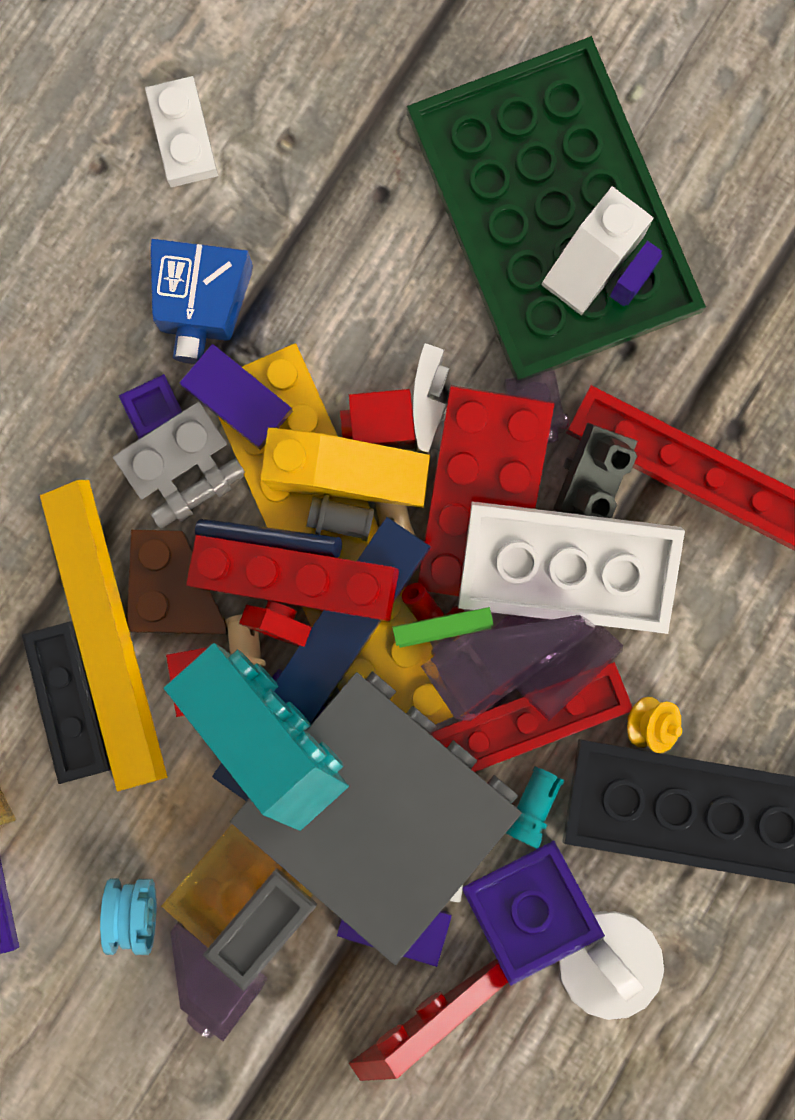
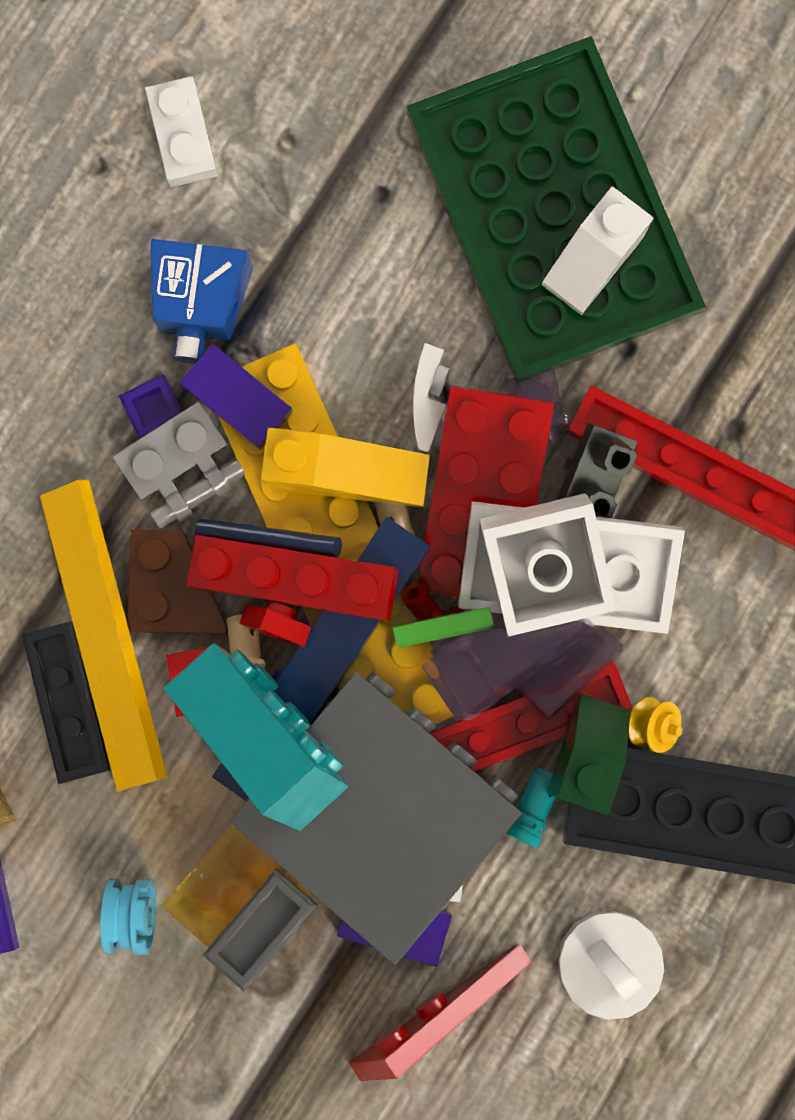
clear purple slope [170,915,267,1042] -> none
dark grey pin [306,494,374,541] -> none
red brick [340,389,415,450] -> none
dark purple tile [462,841,605,987] -> none
dark purple tile [609,240,662,306] -> none
none -> white brick [480,493,617,637]
none -> dark green slope [547,693,630,816]

